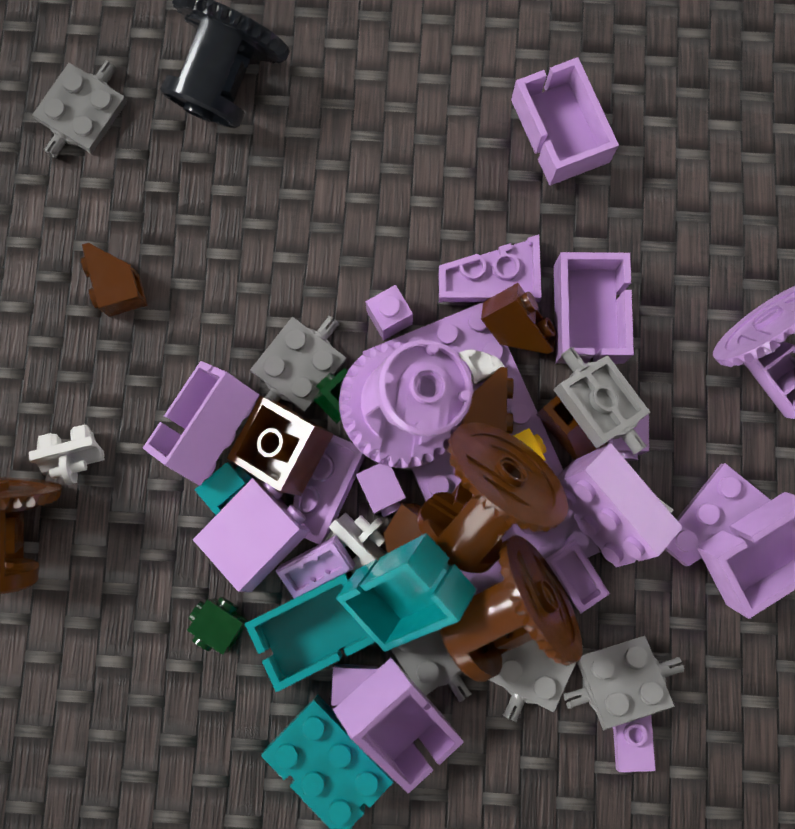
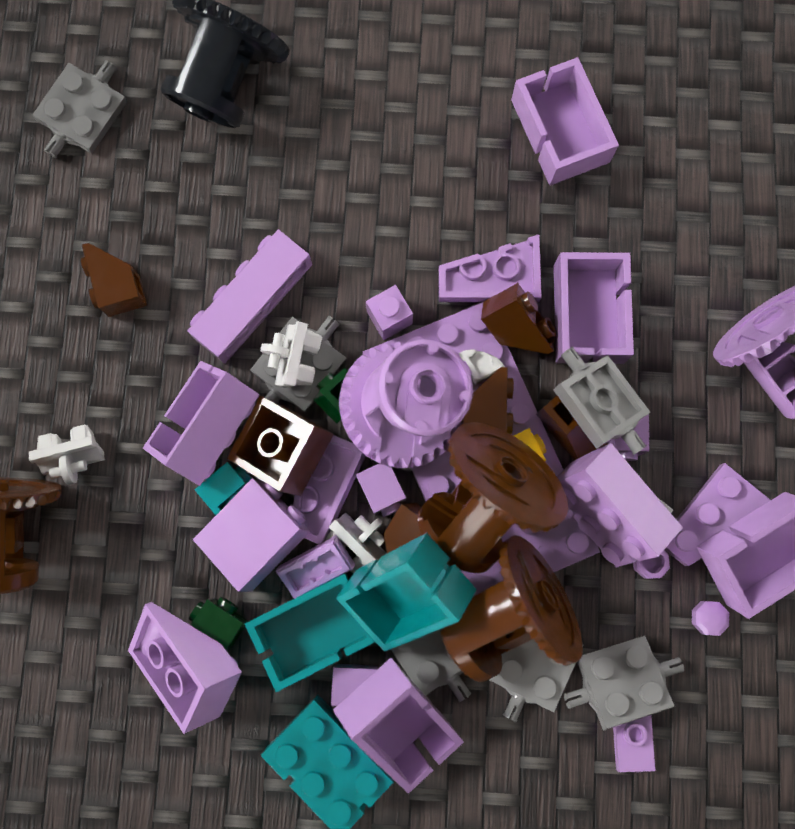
lavender tile [545,539,610,613] -> none
none -> lavender slope [128,602,242,734]
none -> lavender brick [187,229,312,364]
none -> white hips [260,321,322,388]
none -> lavender tile [633,550,670,579]
none -> lavender tile [692,601,729,636]

